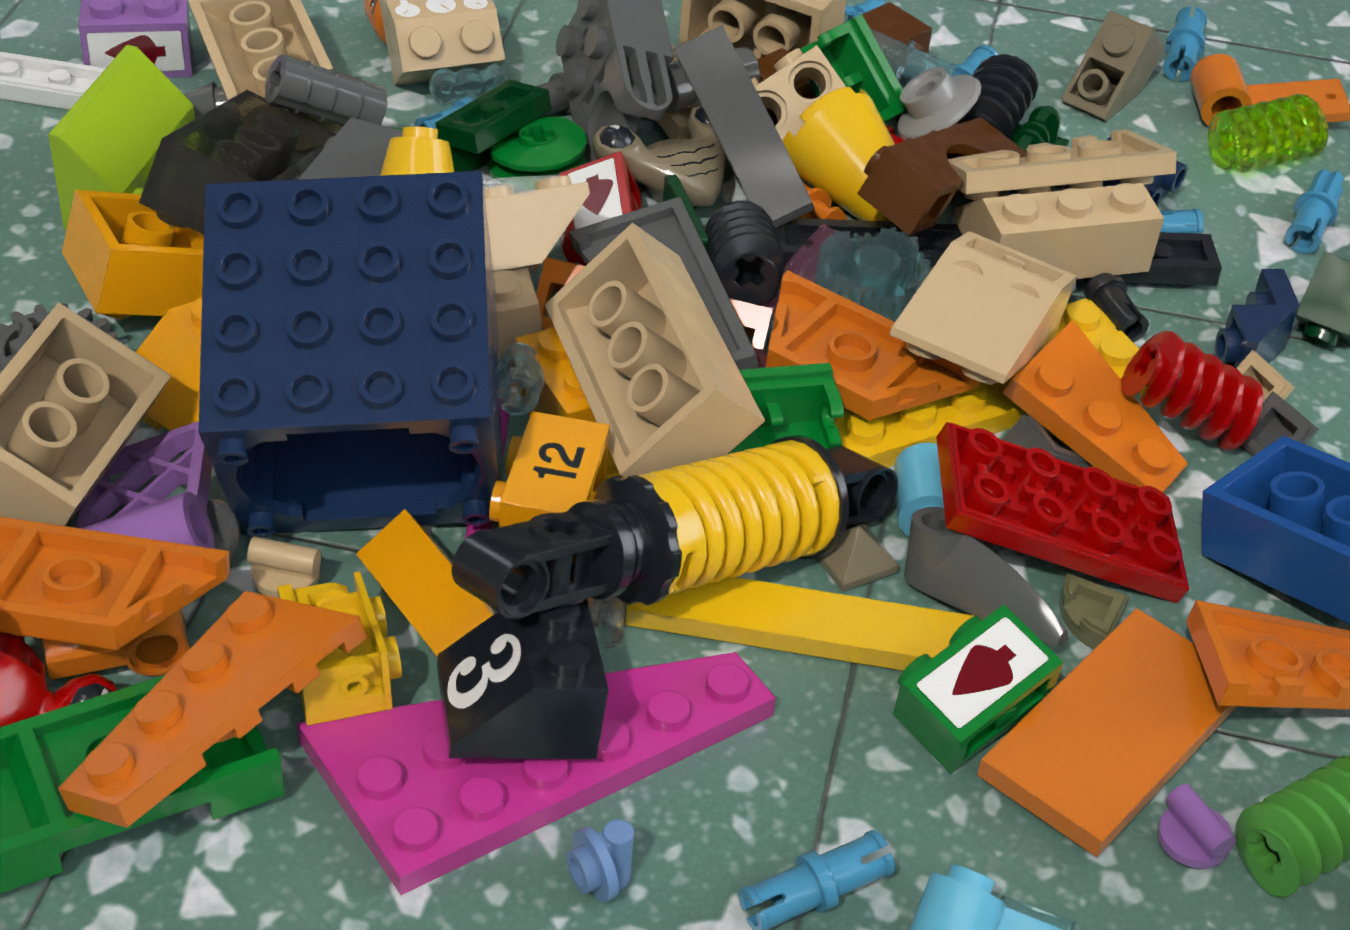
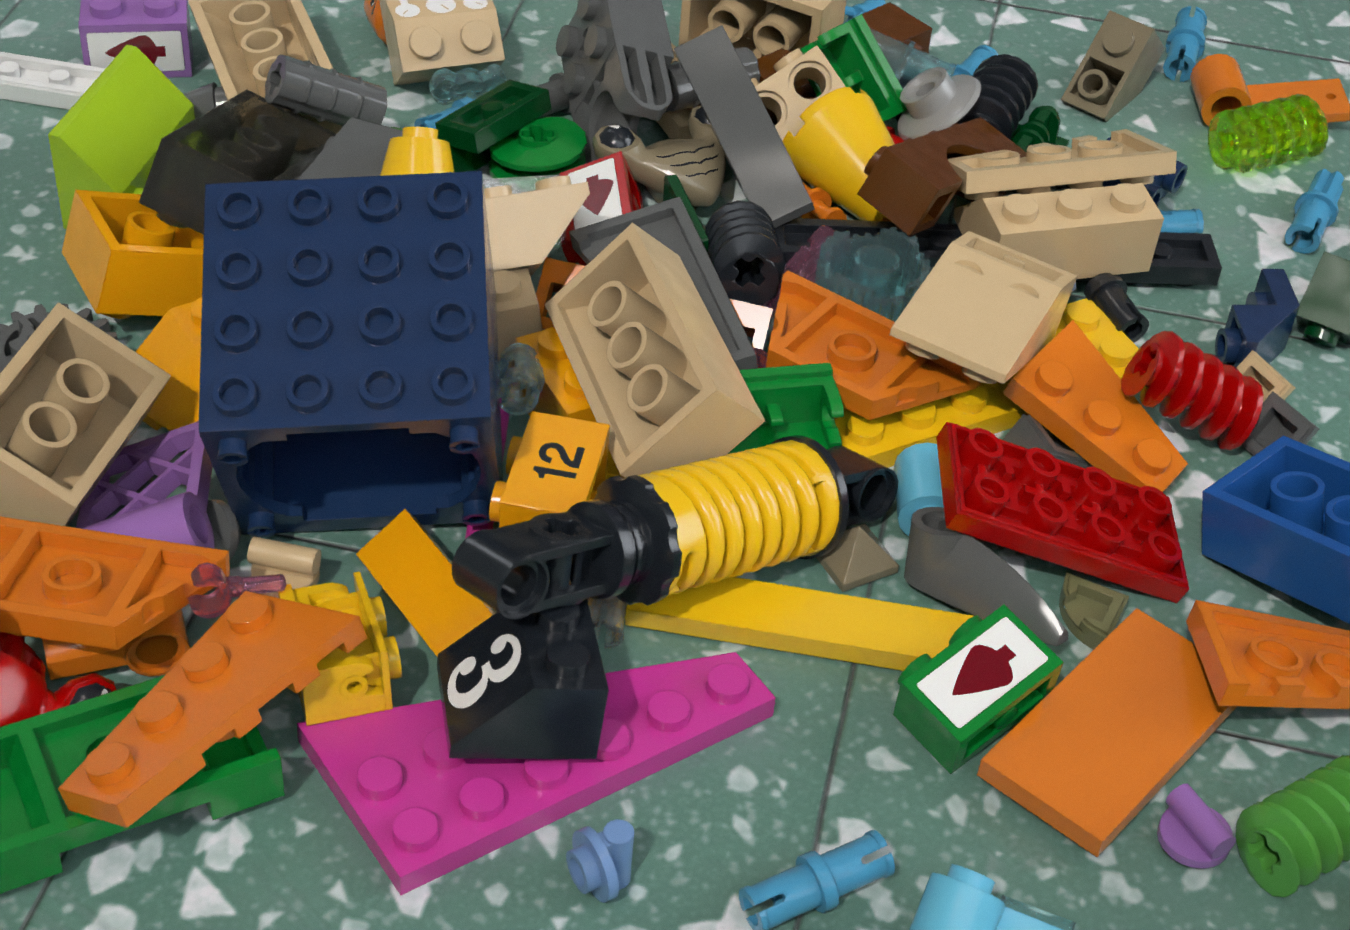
none -> clear pink hand [188,563,286,619]

